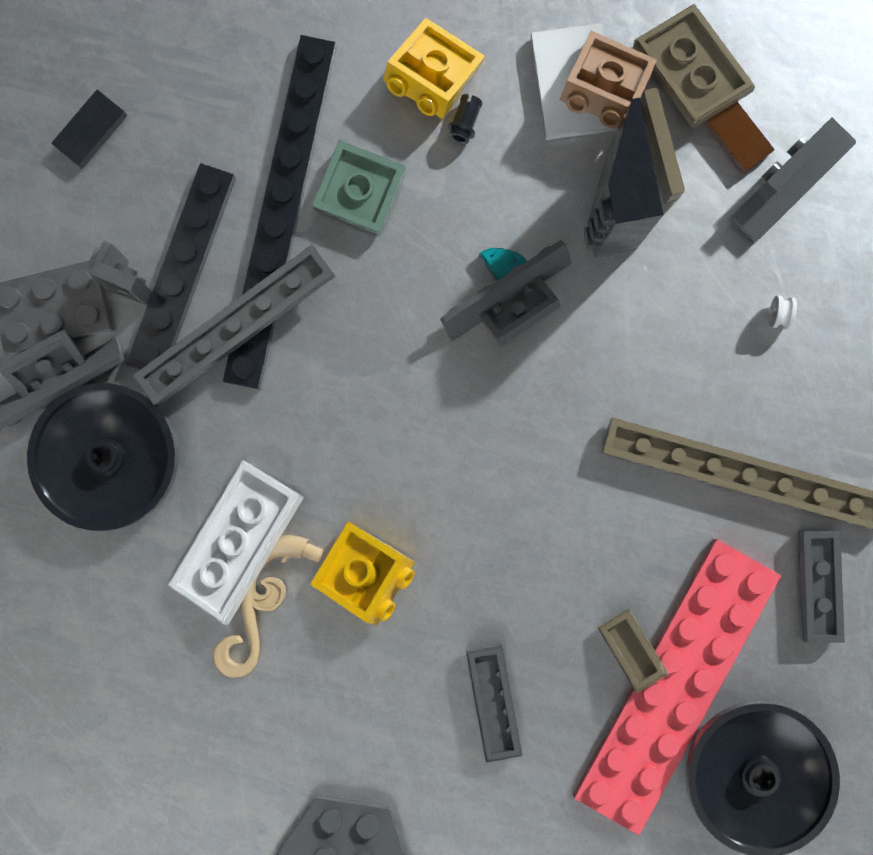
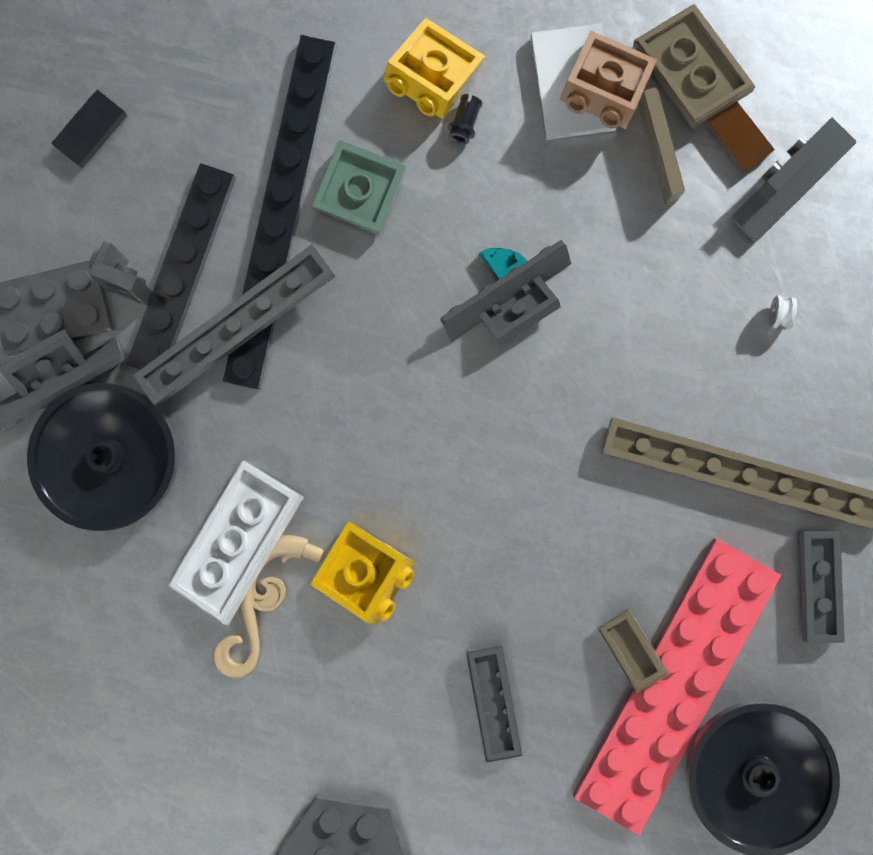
black slope [584,98,664,258] -> none

